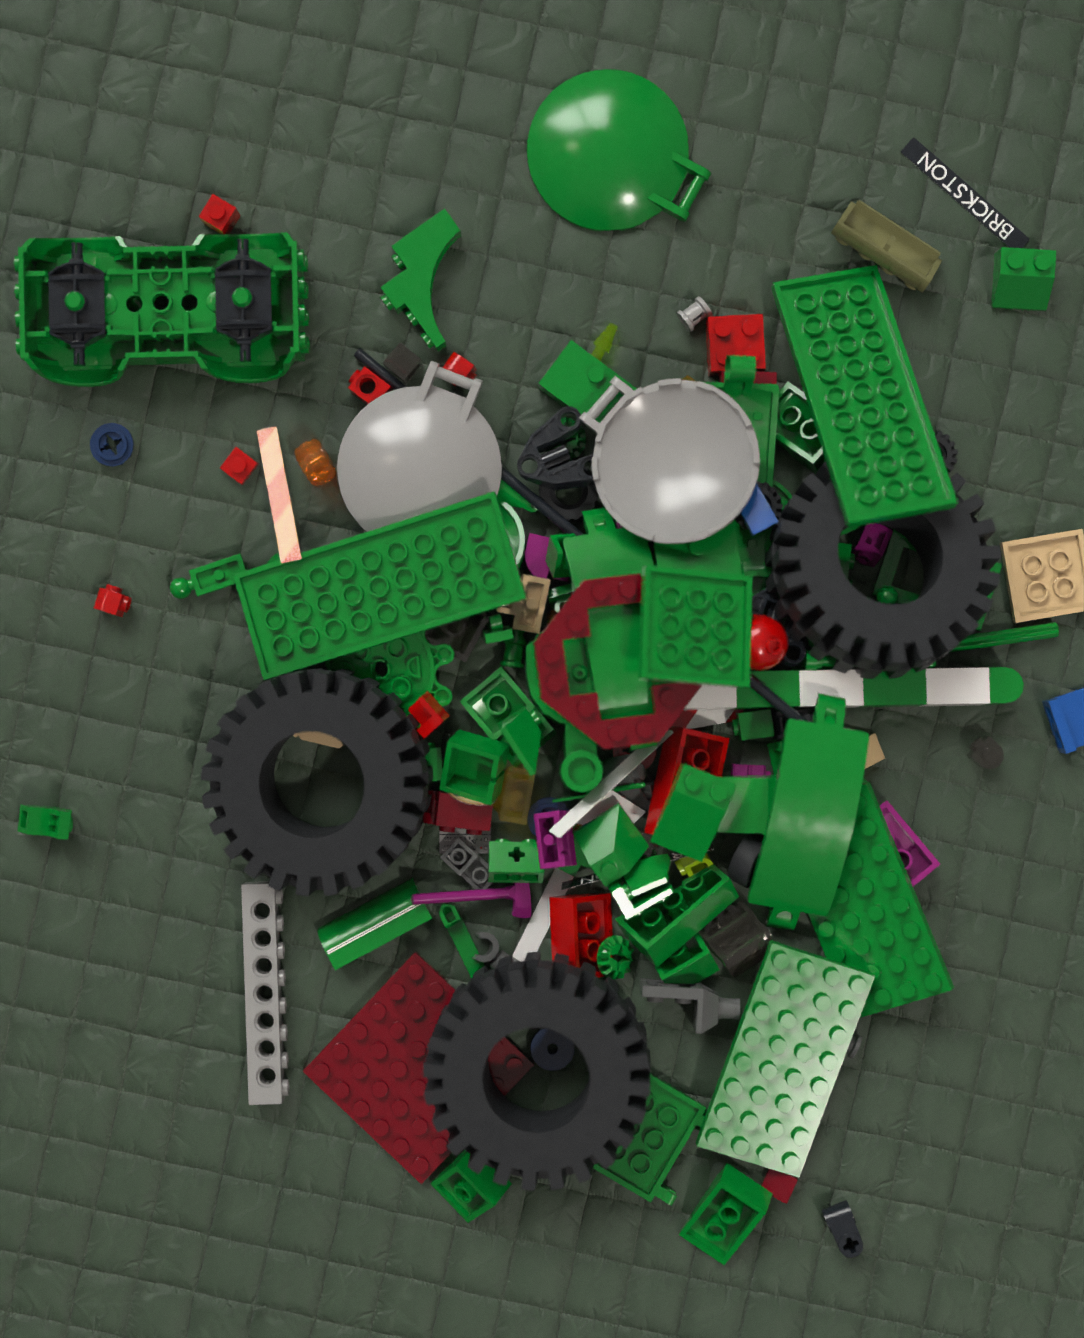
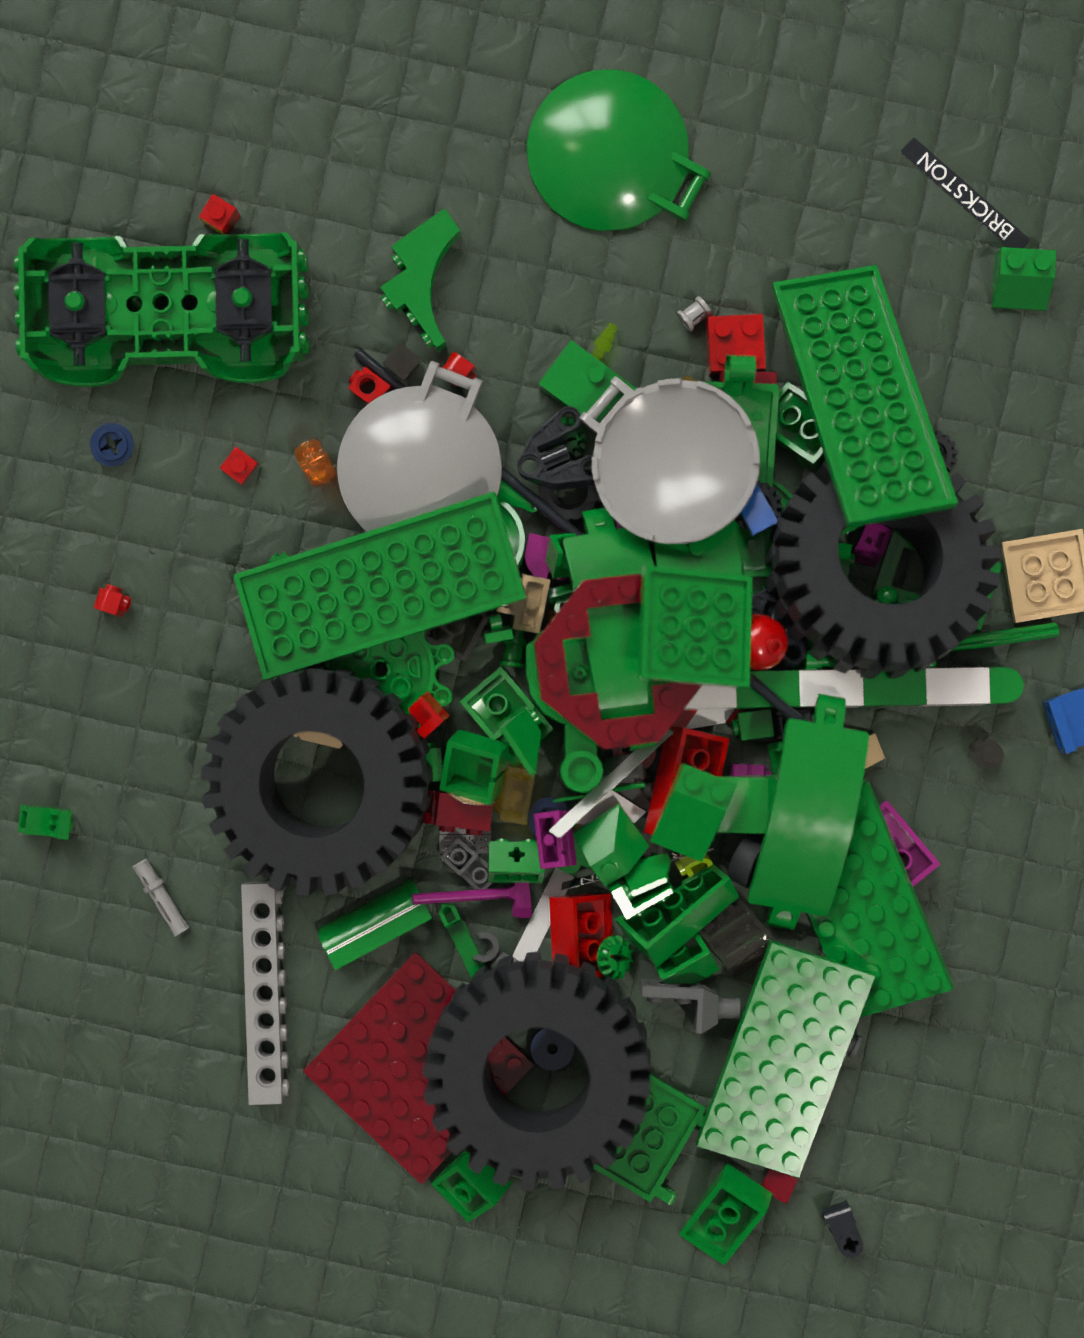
green plate [170,553,247,599] -> none
clear orange sticker [257,426,301,563] -> none
olive container [830,200,942,293] -> none
none -> light grey pin [132,858,189,937]

